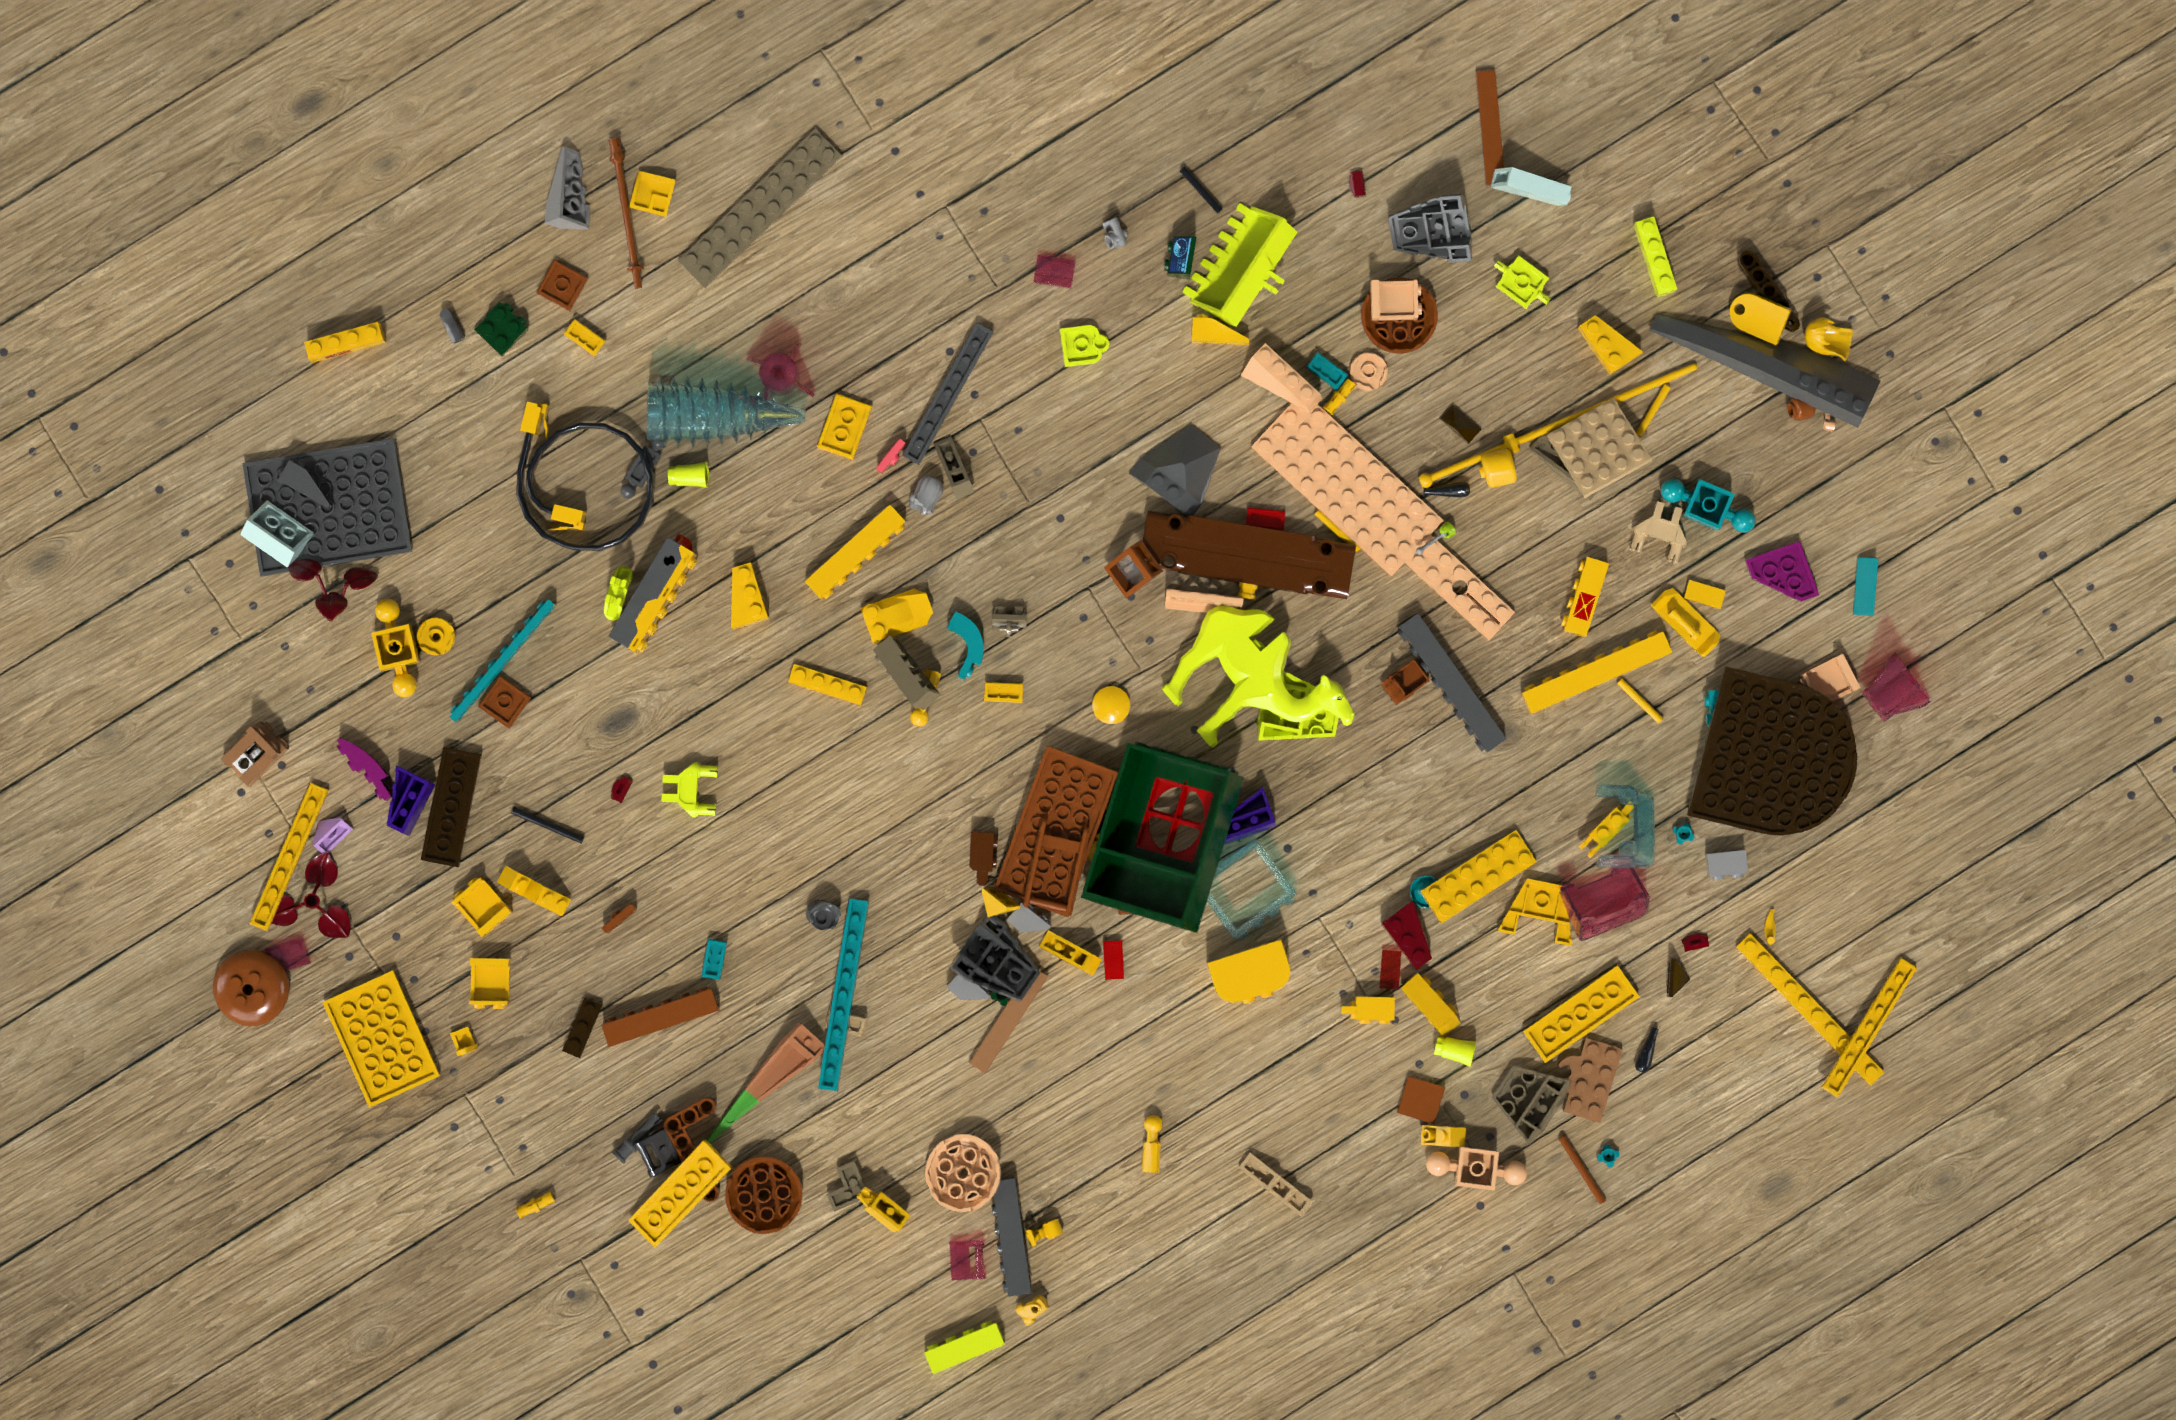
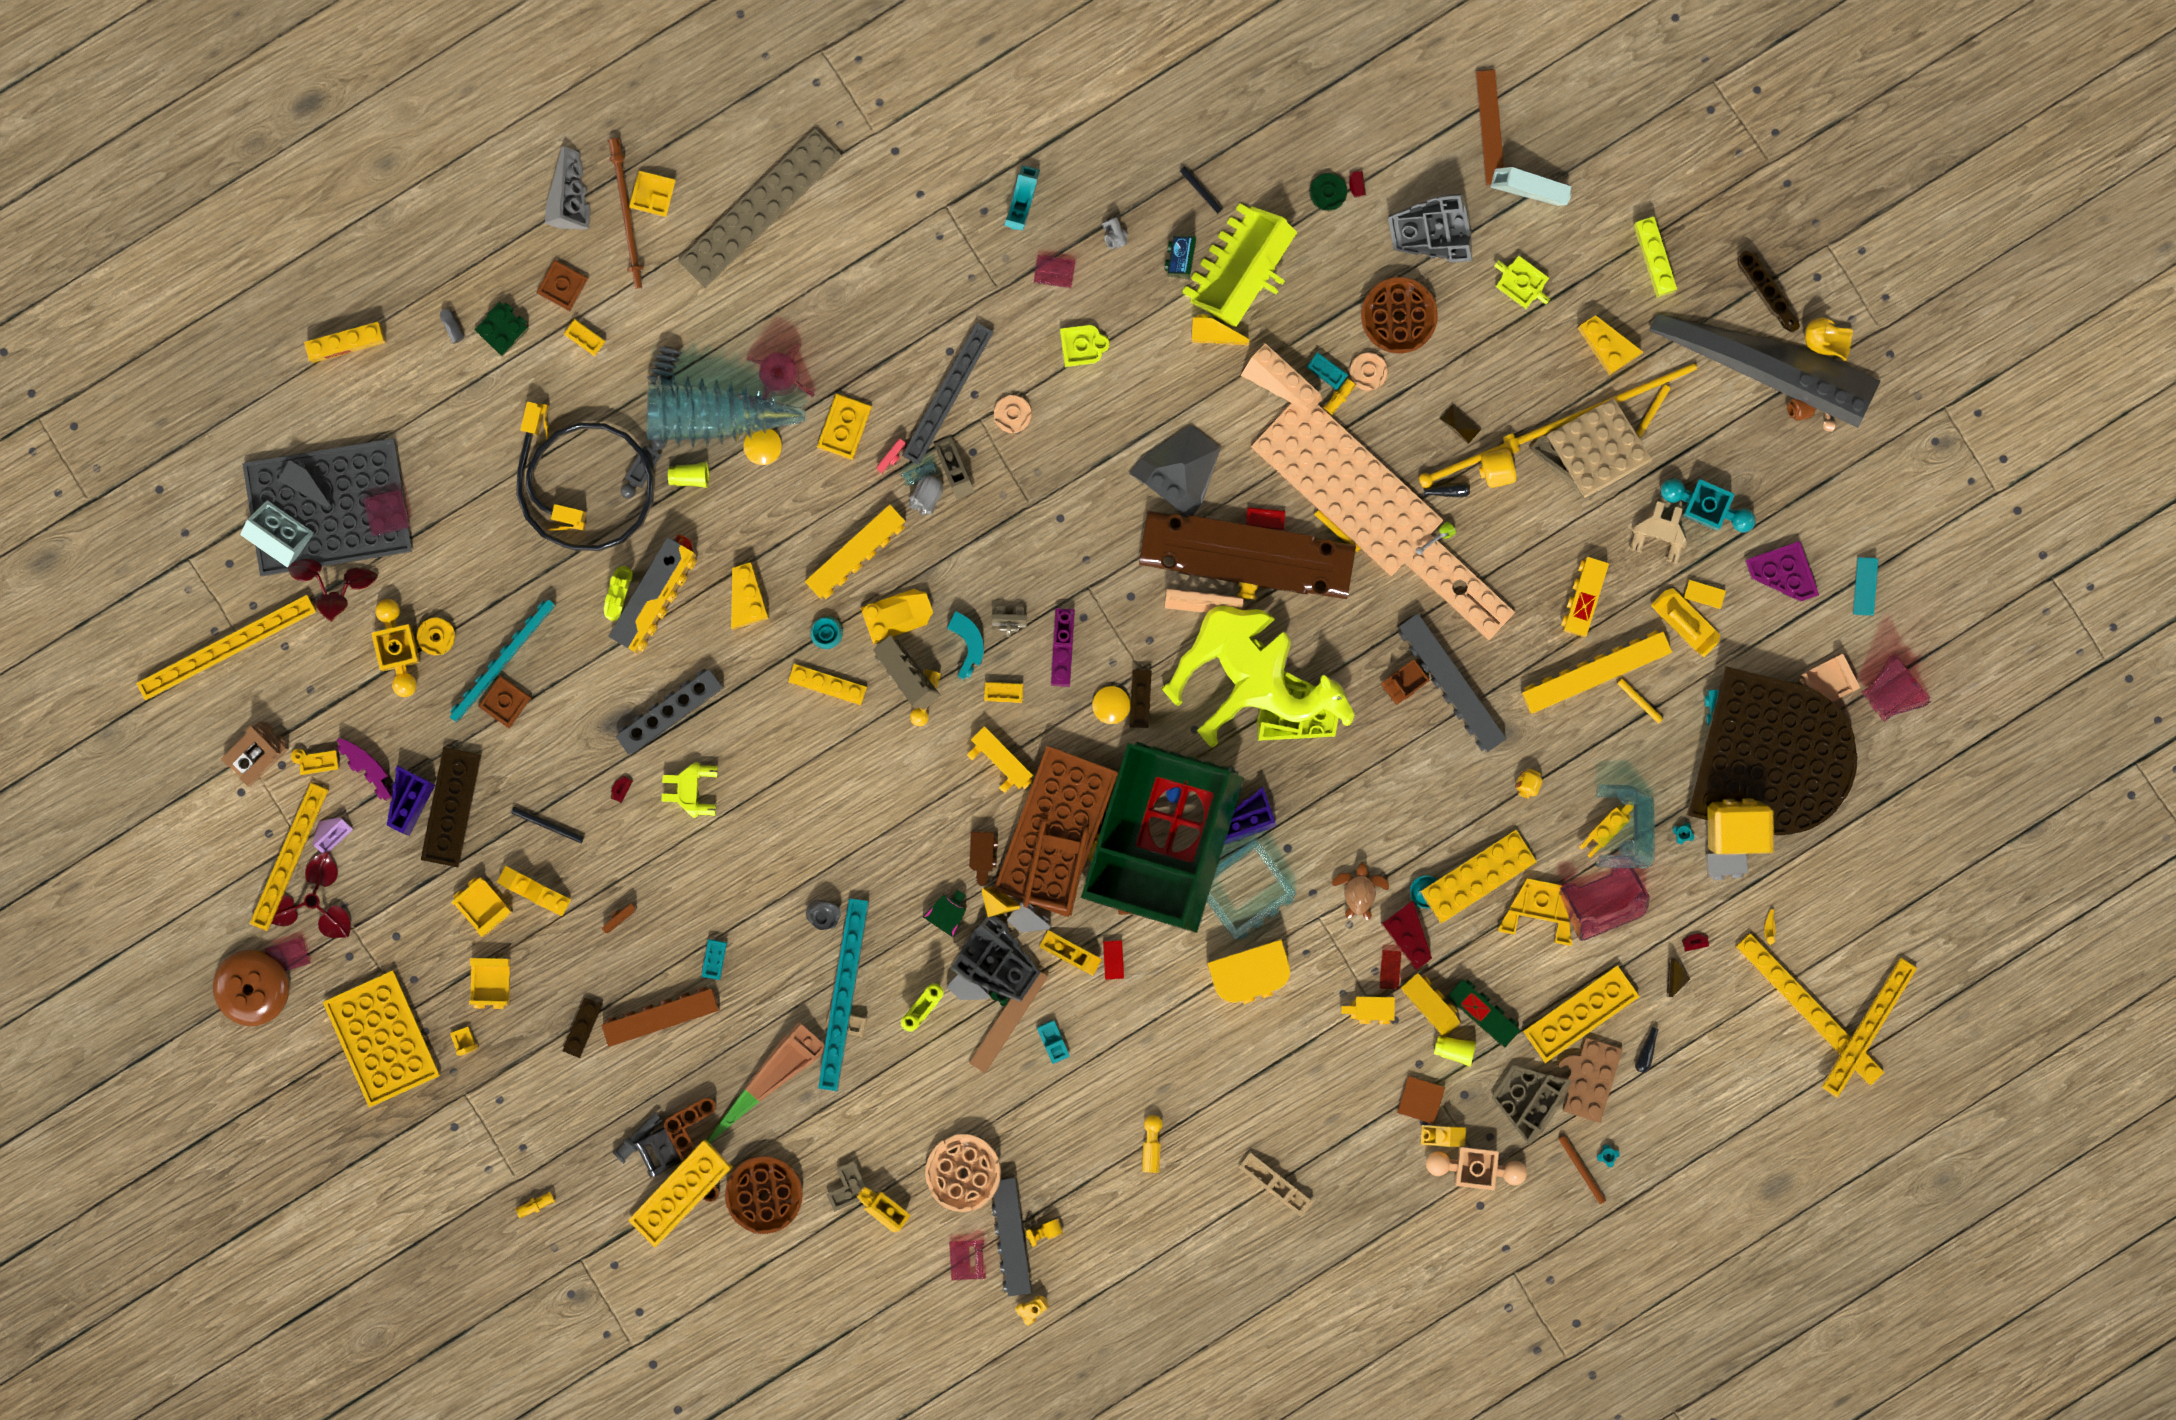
neon yellow brick [924,1320,1005,1374] -> none
dark orange window [1104,540,1163,598] -> none
light nougat panel [1370,279,1422,321] -> none
yellow tile [1730,293,1792,345] -> none
none -> yellow plate [136,595,317,700]
none -> yellow hinge [291,749,340,775]
none -> clear pink plate [363,490,410,537]
none -> dark grey brick [615,669,724,756]
none -> dark grey piece [647,346,682,388]
none -> yellow dish [743,427,782,465]
none -> teal hat [810,616,843,649]
none -> clear light blue bar [901,460,937,486]
none -> neon yellow connector [901,984,944,1031]
none -> dark green torso [923,890,966,938]
none -> yellow brick [967,726,1033,793]
none -> light nougat tile [994,395,1032,433]
none -> teal arch [1004,165,1040,231]
none -> teal slope [1036,1019,1070,1064]
none -> magenta slope [1051,608,1075,687]
none -> dark brown plate [1130,670,1152,728]
none -> blue plate [1166,787,1181,803]
none -> dark green tile [1309,173,1347,212]
none -> animal [1332,862,1389,920]
none -> dark green brick [1446,979,1520,1048]
none -> yellow head [1515,769,1543,799]
none -> yellow plate [1708,798,1774,854]

